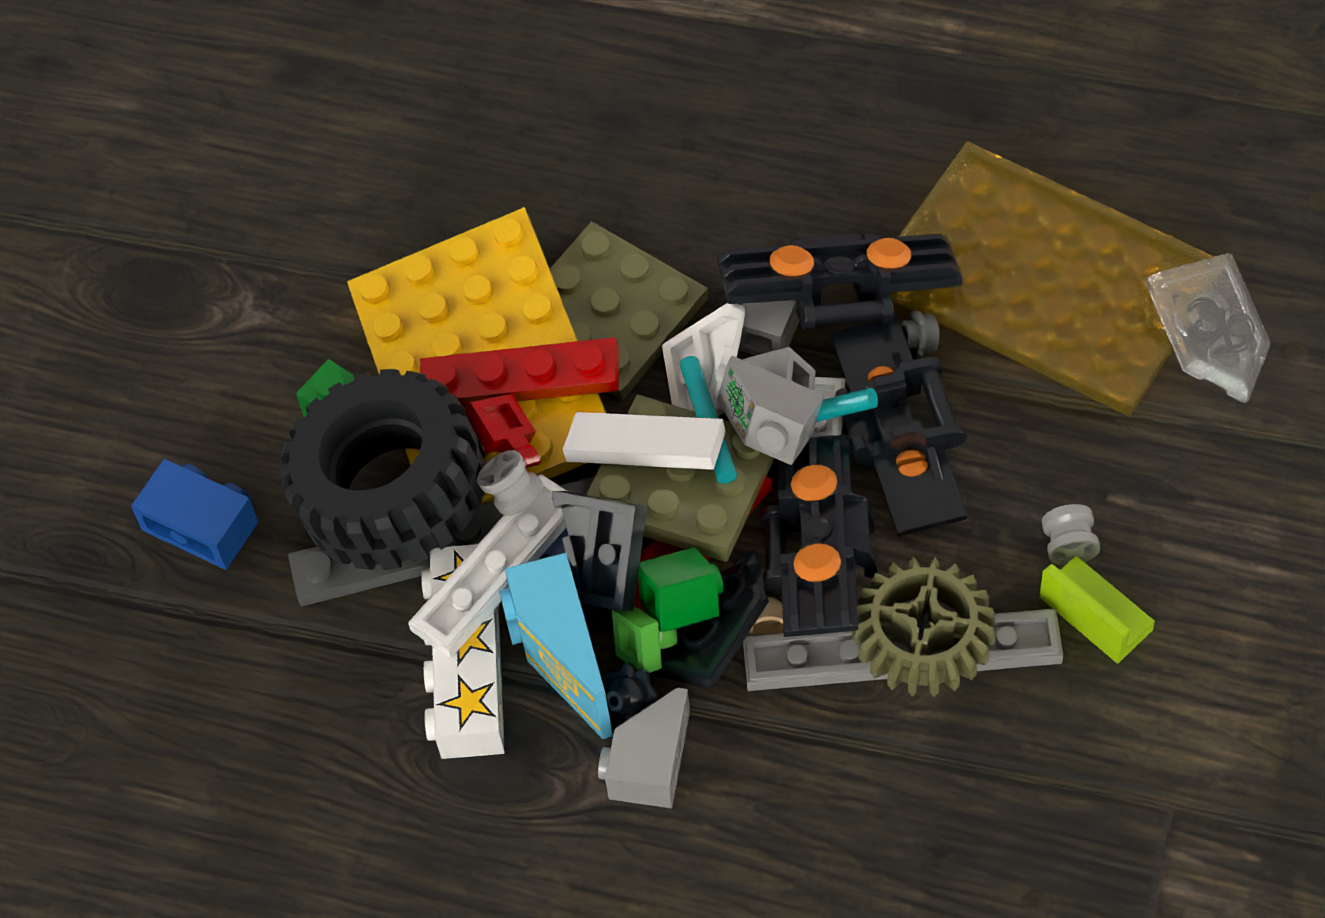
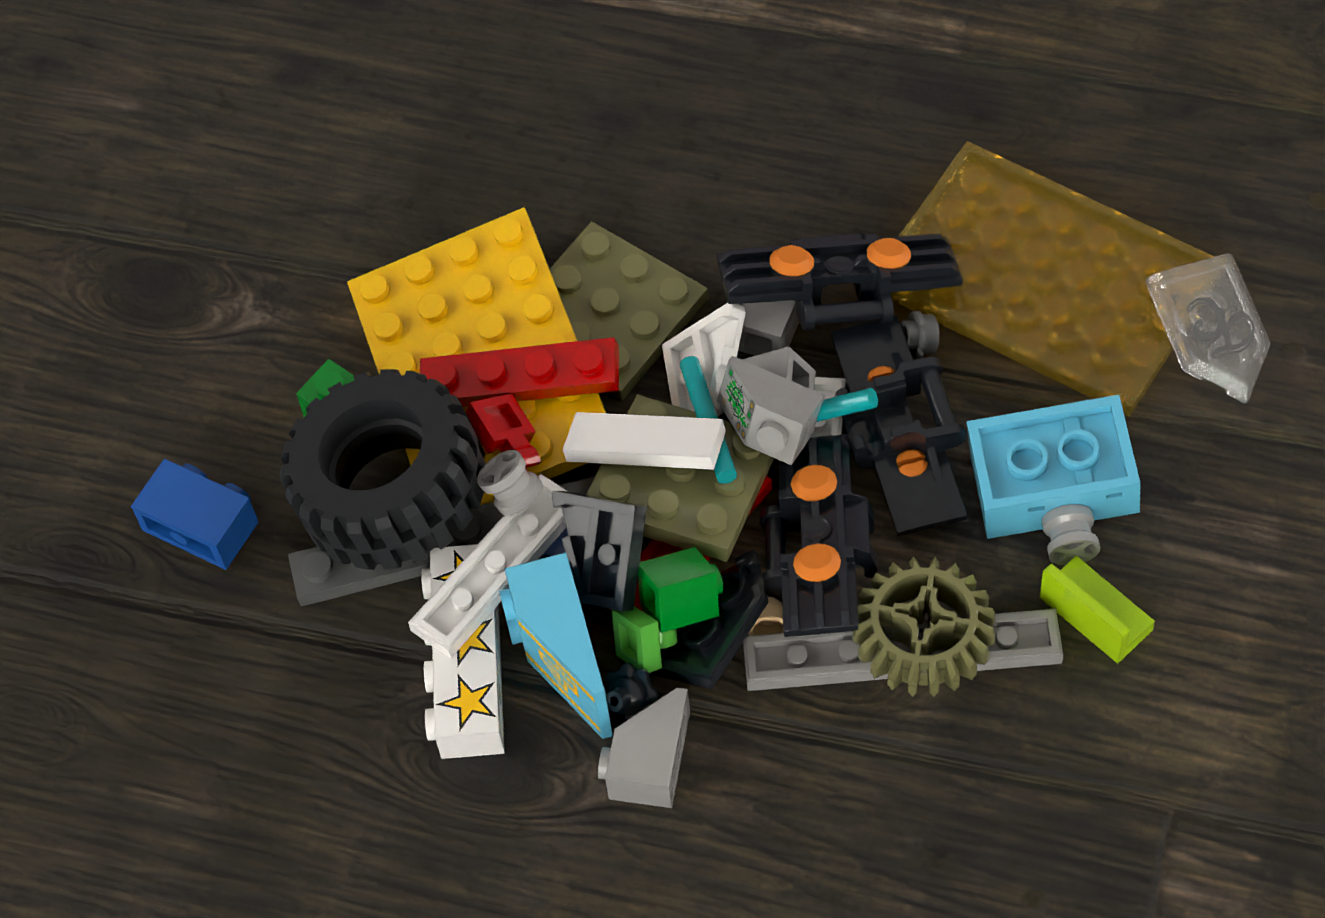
none -> medium azure piece [967,395,1140,539]

